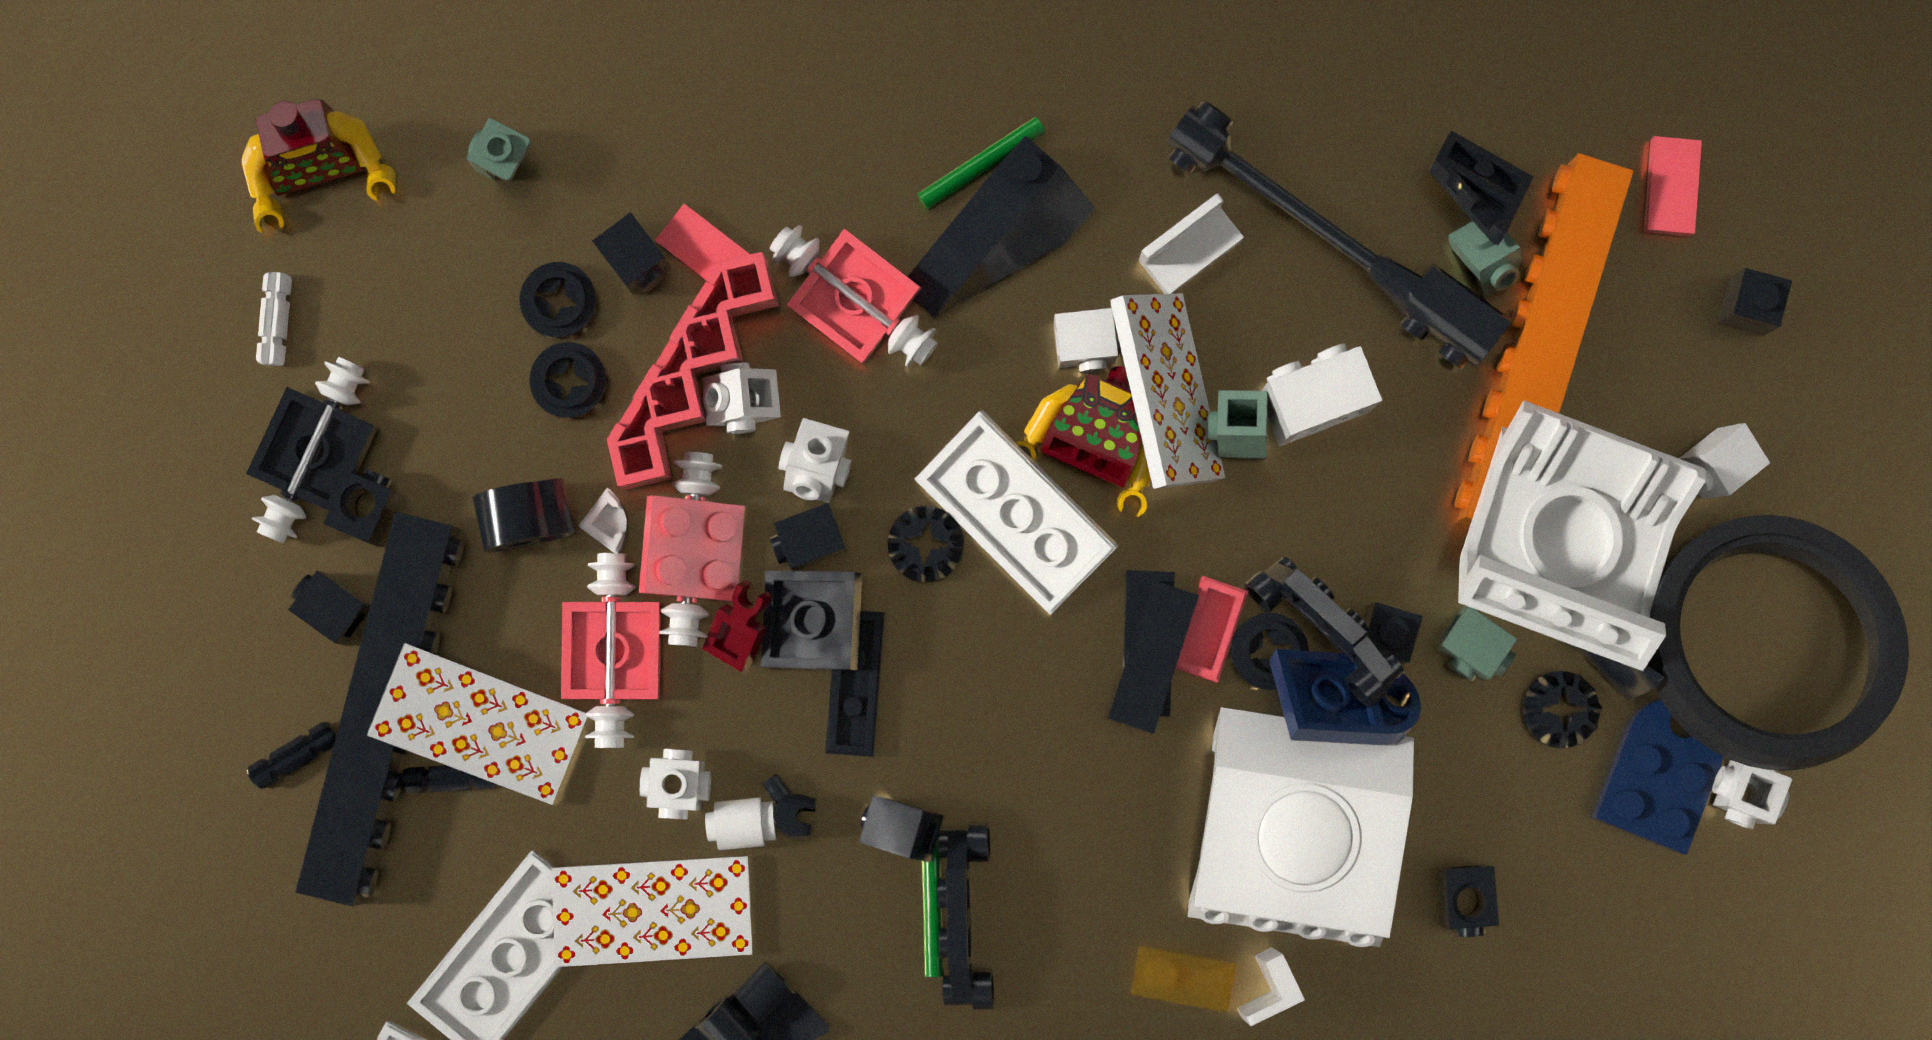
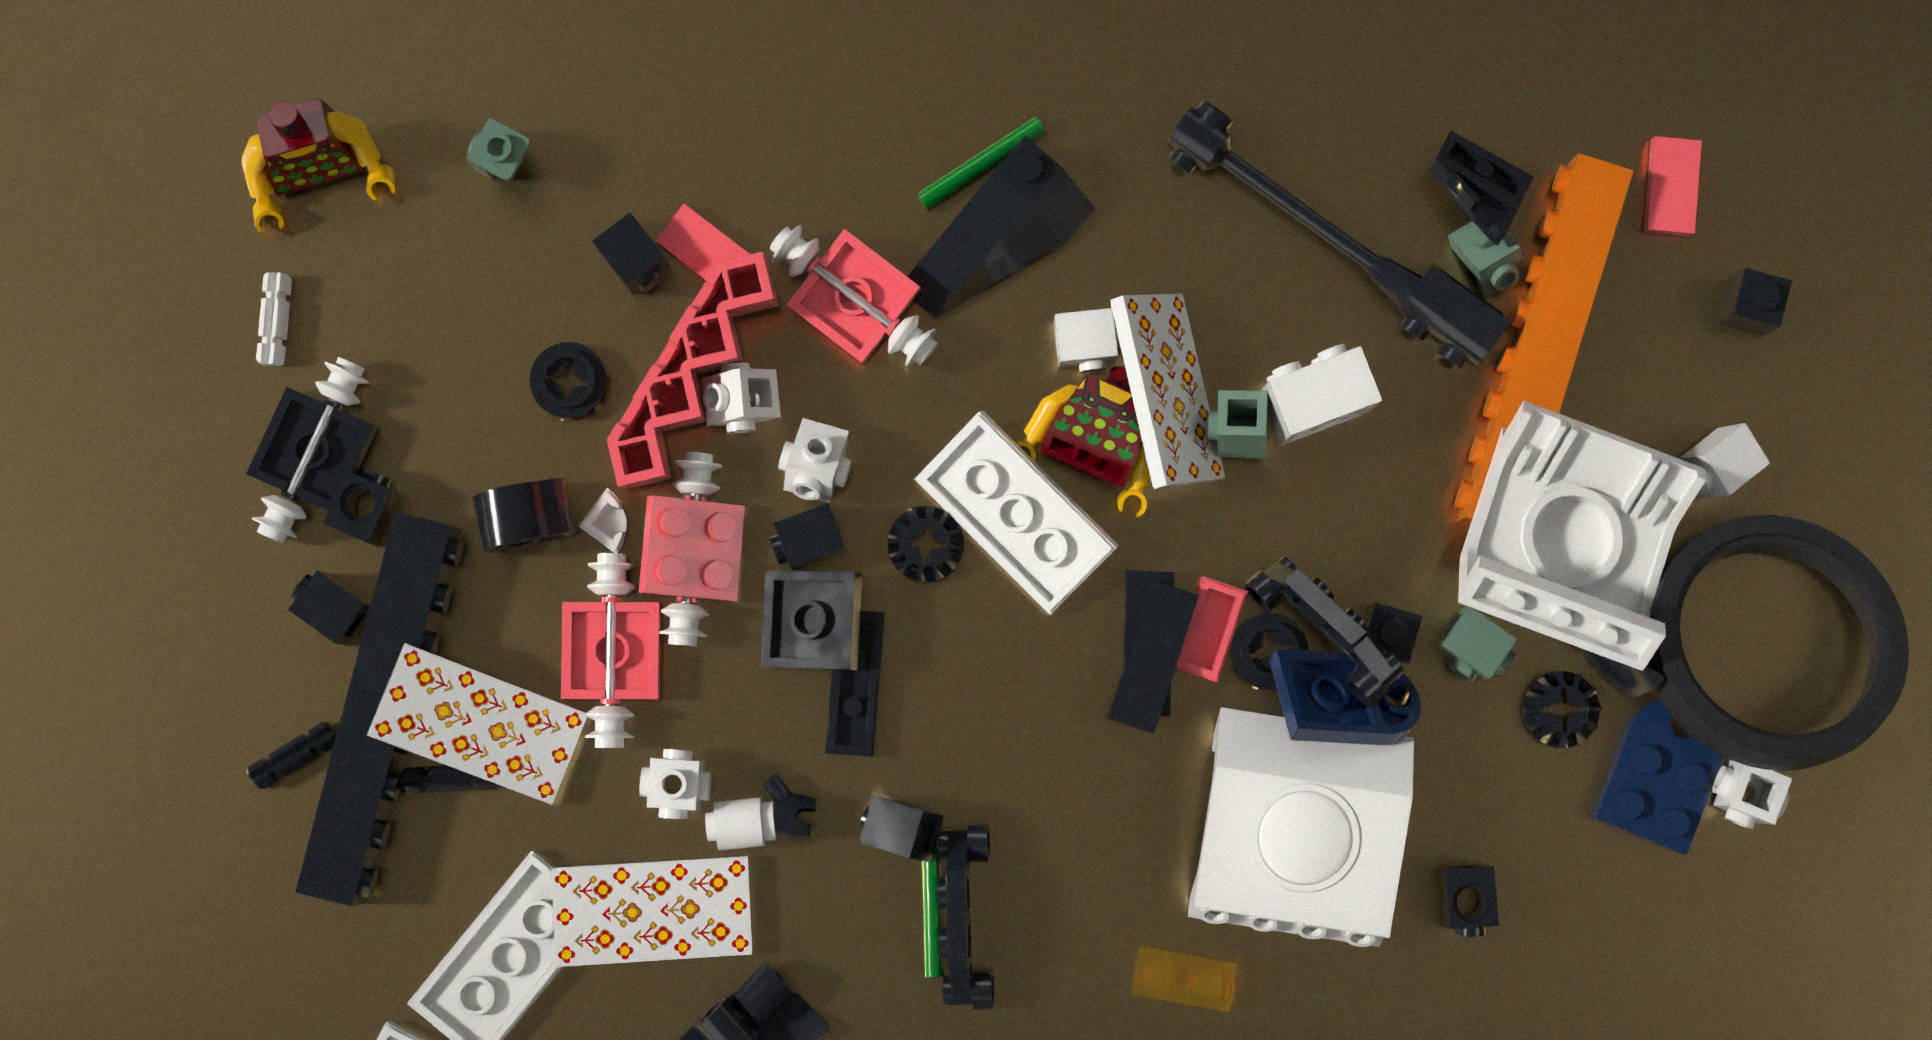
black gear [519,262,596,338] -> none
dark red plate [702,579,772,673] -> none
white panel [1139,193,1244,294] -> none
white panel [1237,947,1305,1026] -> none

